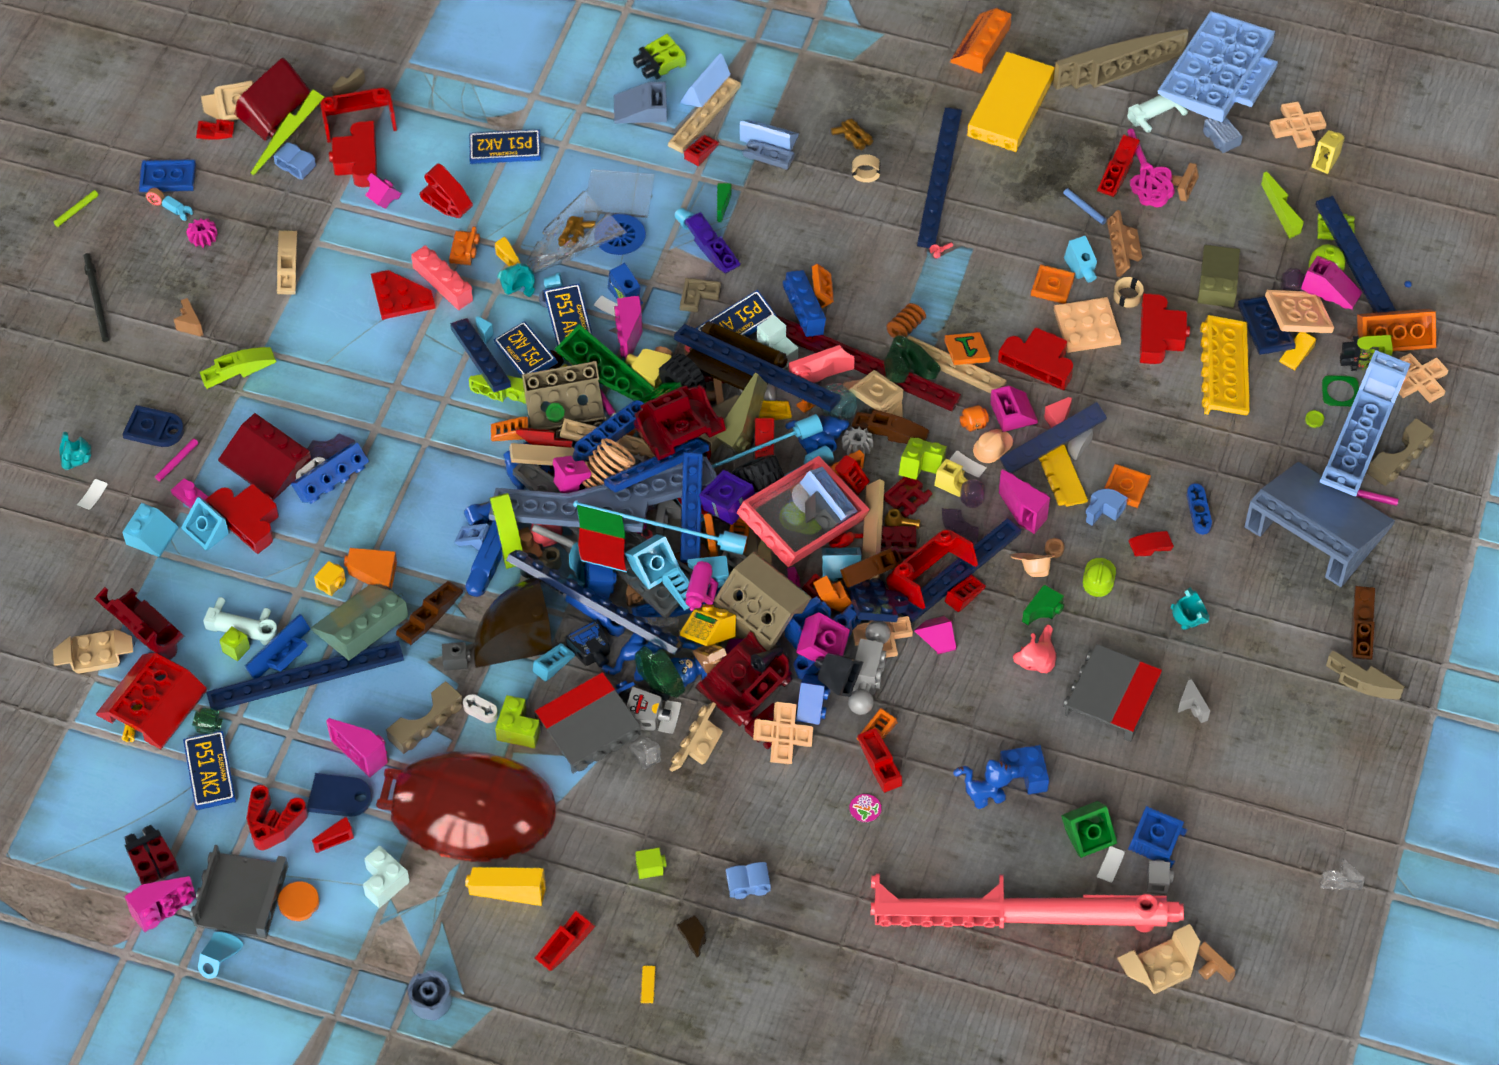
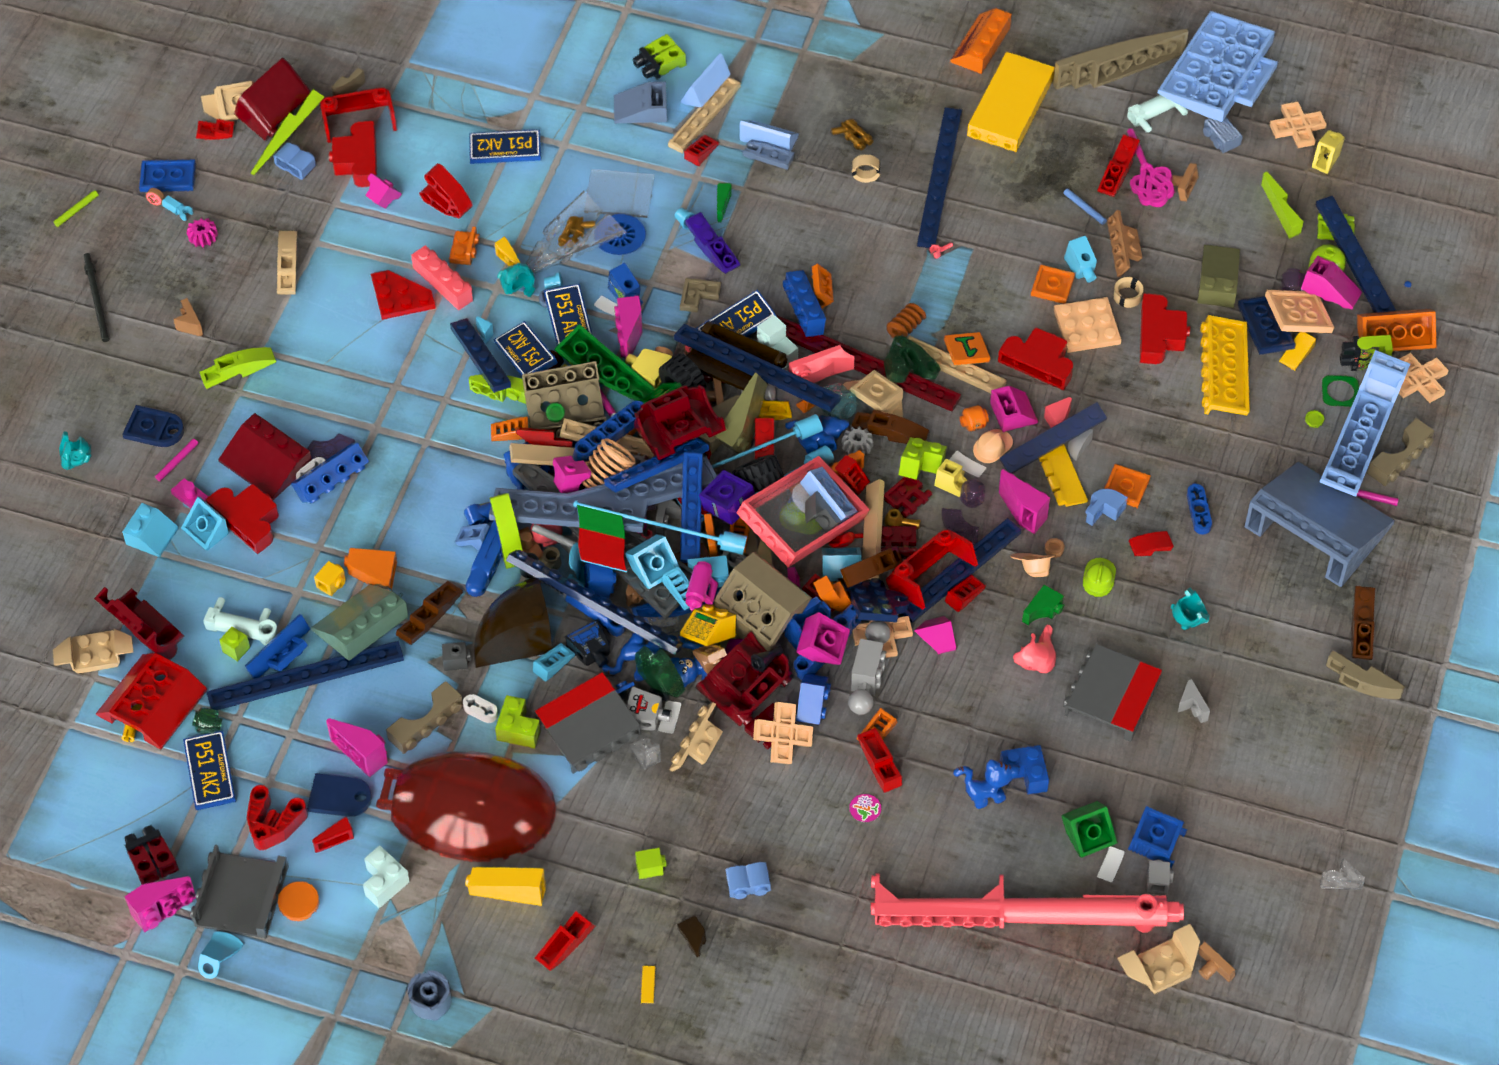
white sticker [77,479,108,510] -> none
black torso [815,653,864,697] -> none

